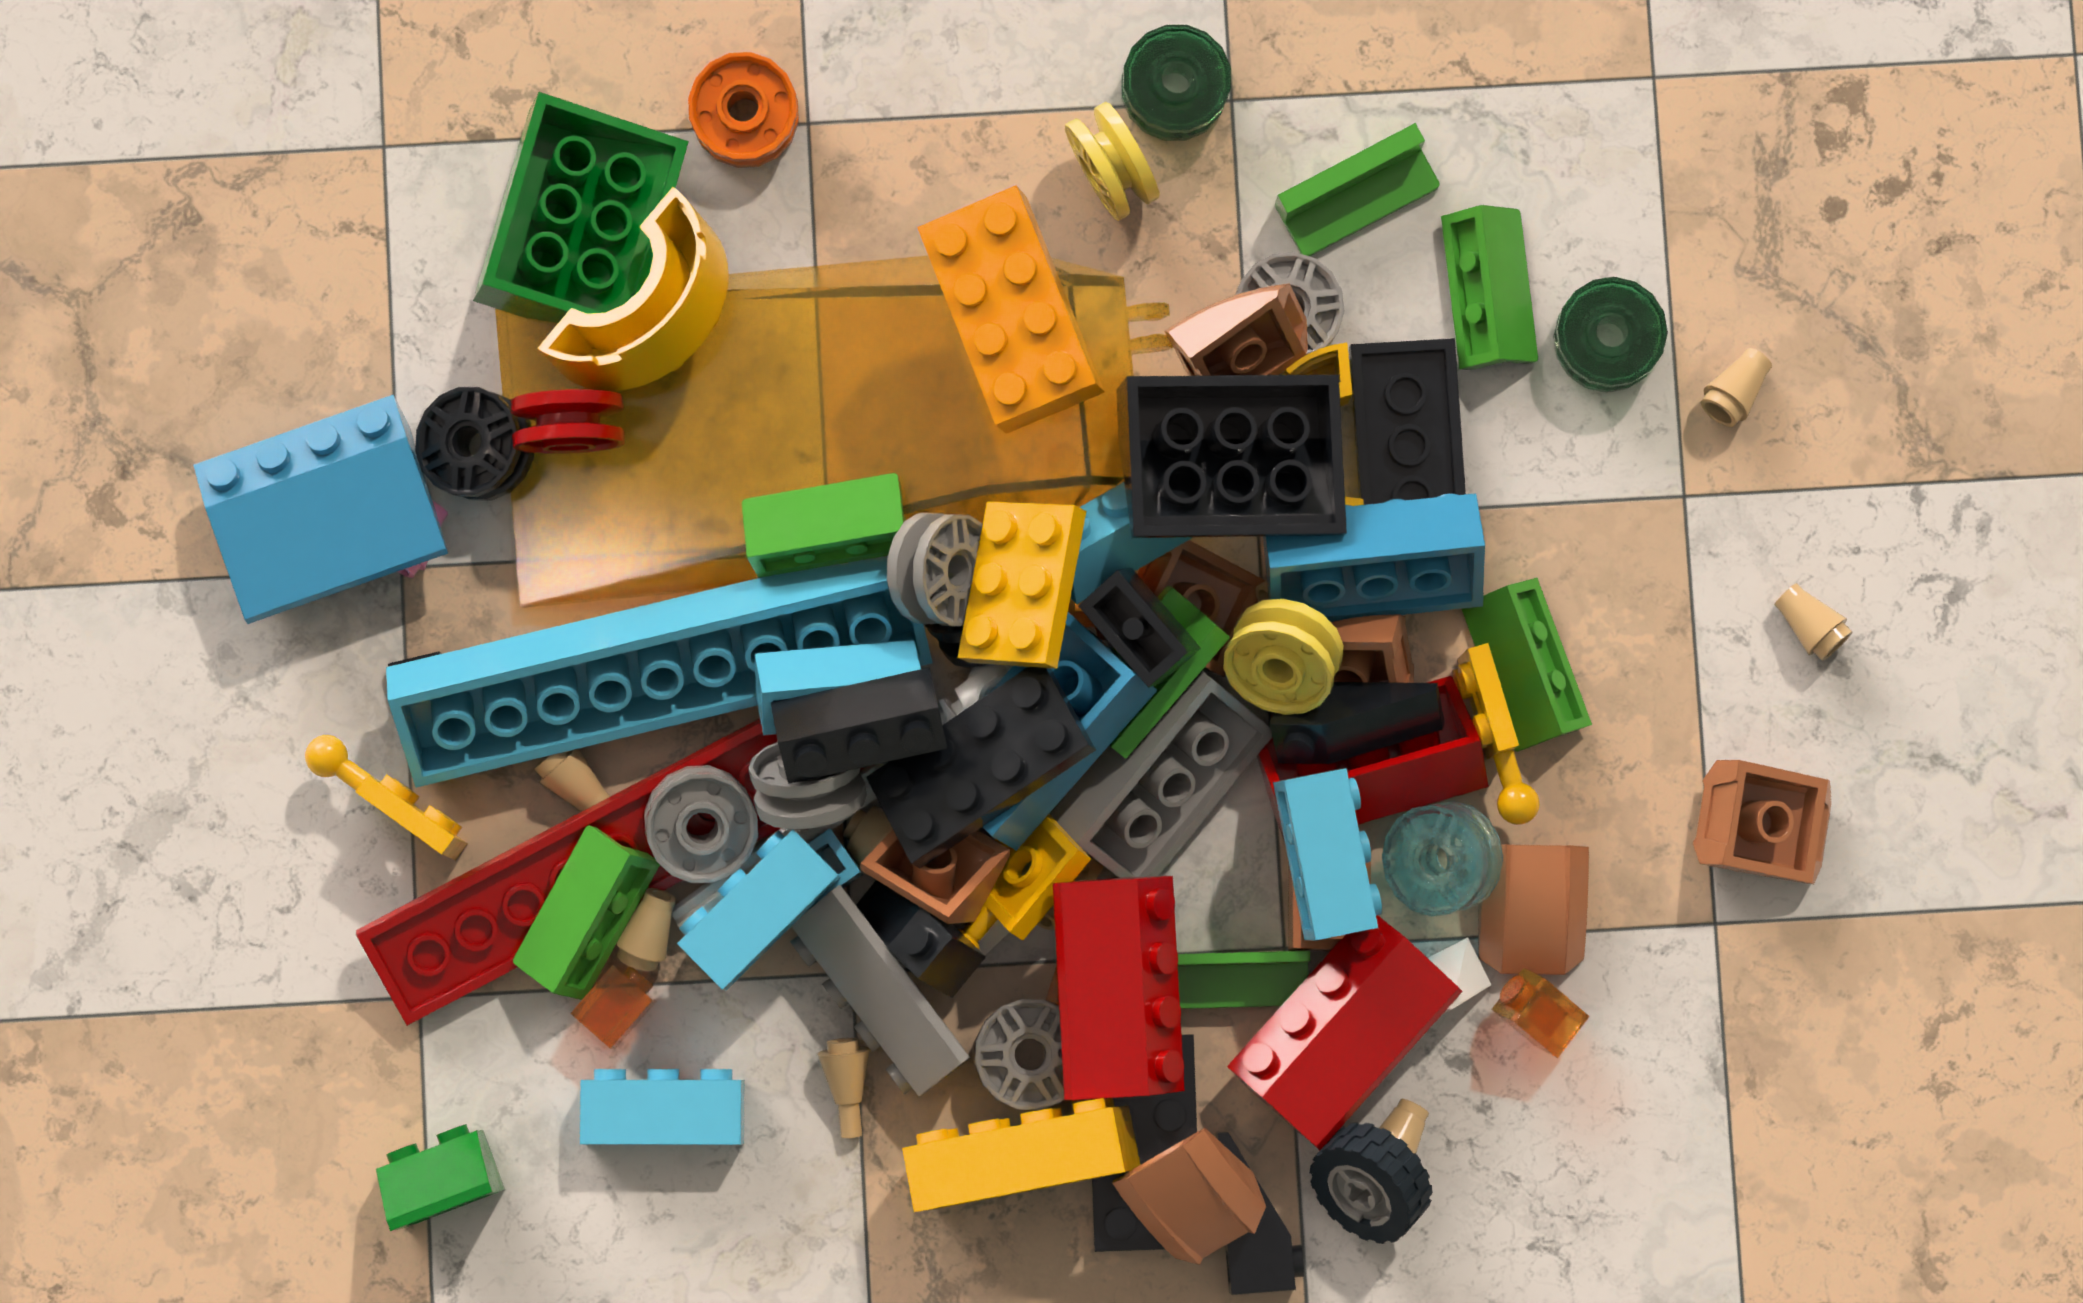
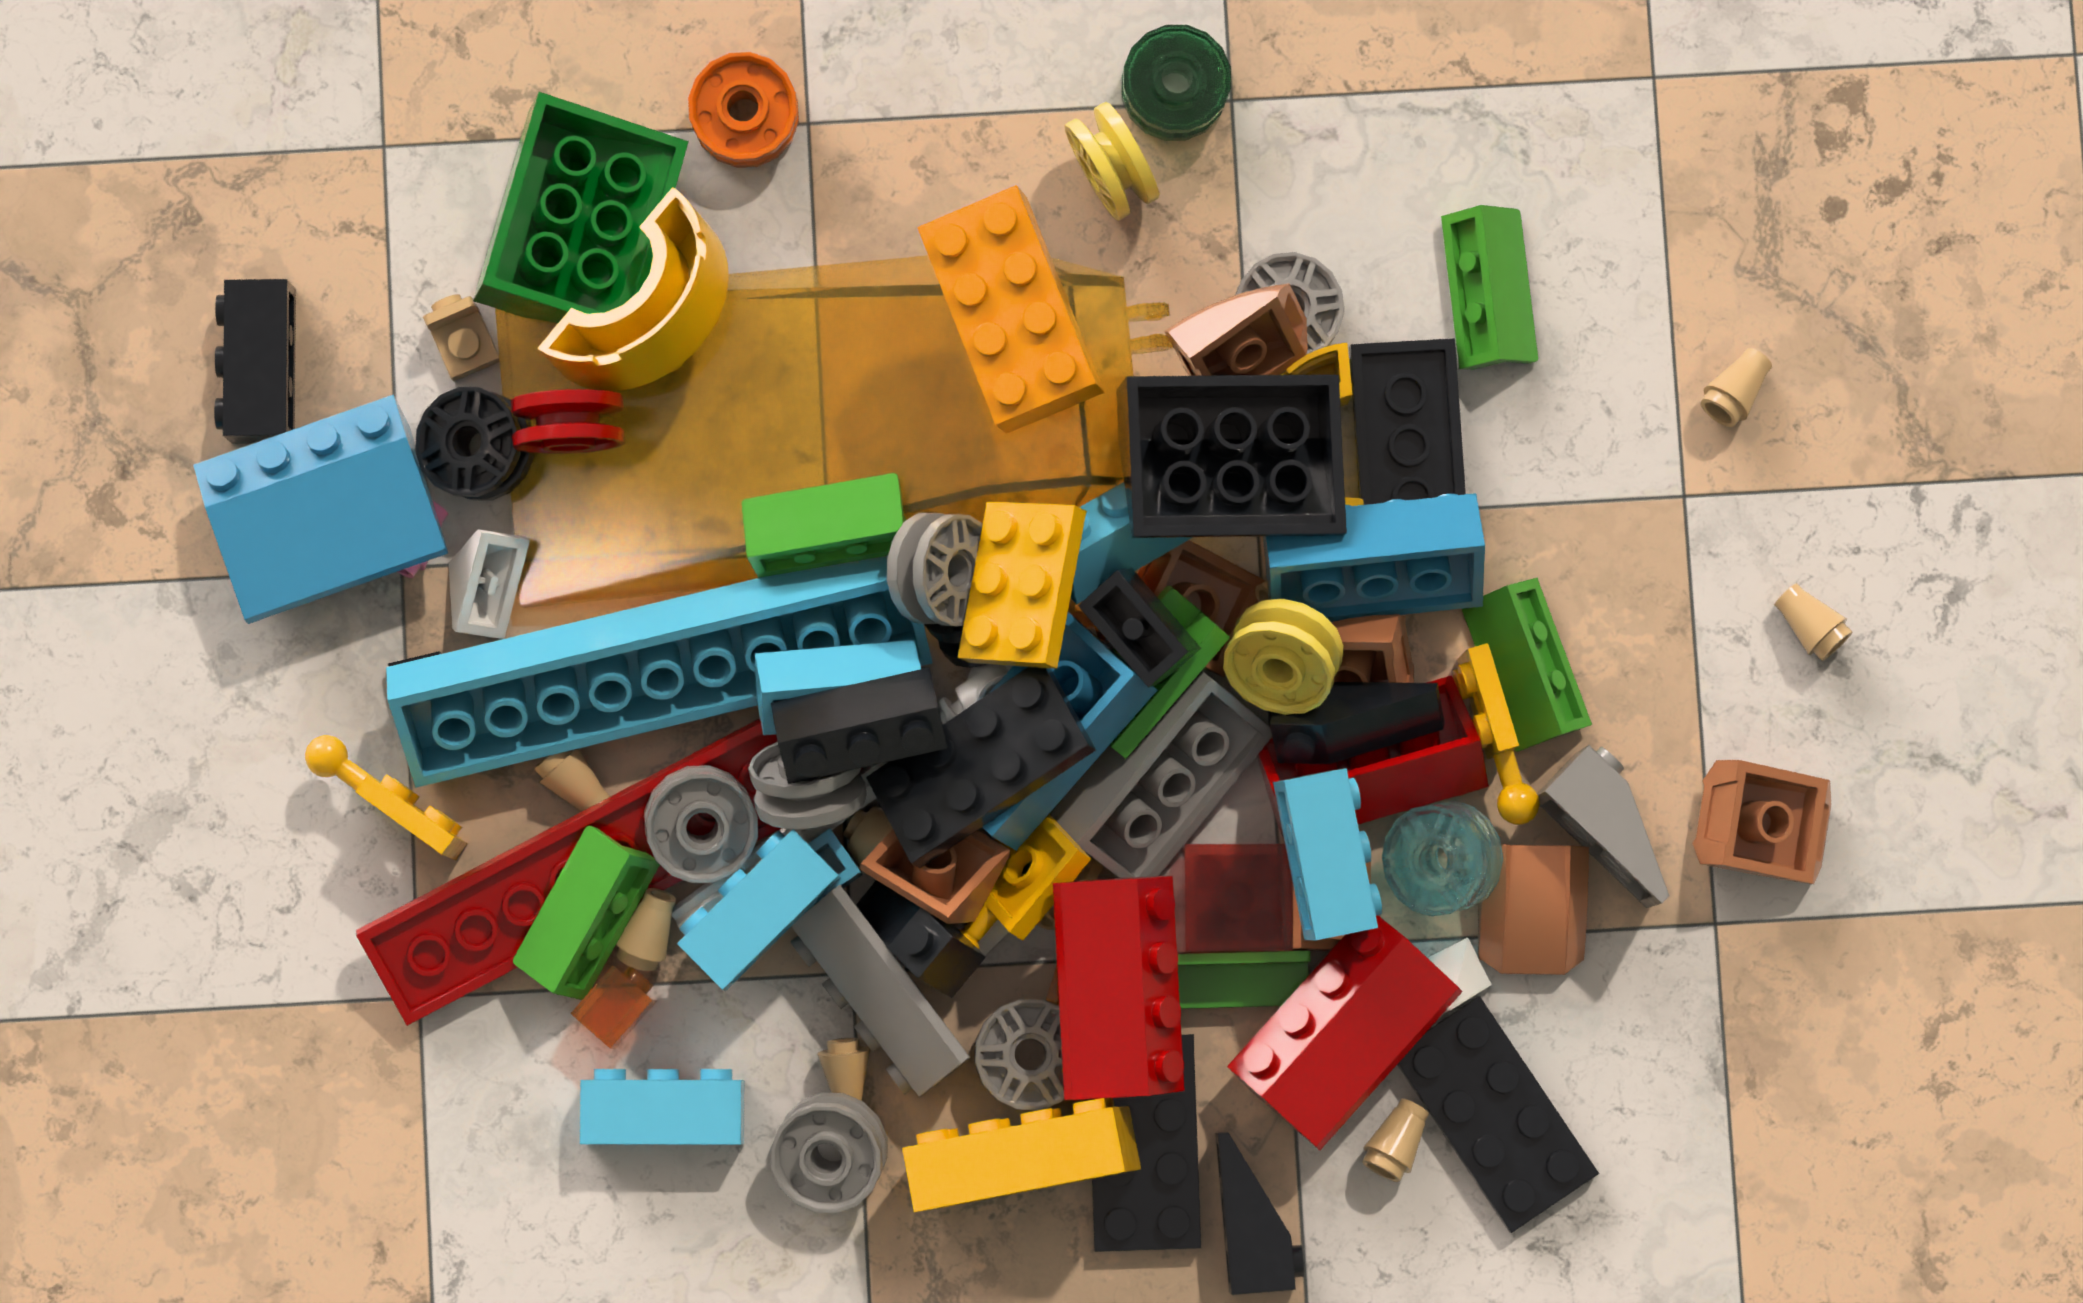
slope [376,1124,505,1231] -> none
nougat slope [1112,1128,1266,1265] -> none
bright green panel [1274,123,1440,256] -> none
black wheel [1309,1122,1433,1244] -> none
clear orange brick [1491,968,1590,1059] -> none
clear green wheel [1553,277,1668,393] -> none
none -> black brick [214,279,296,444]
none -> tan bracket [423,294,501,382]
none -> white slope [448,529,530,639]
none -> light grey wheel [771,1092,888,1213]
none -> clear red brick [1182,844,1293,954]
none -> black plate [1397,996,1599,1233]
none -> light grey slope [1537,745,1669,908]

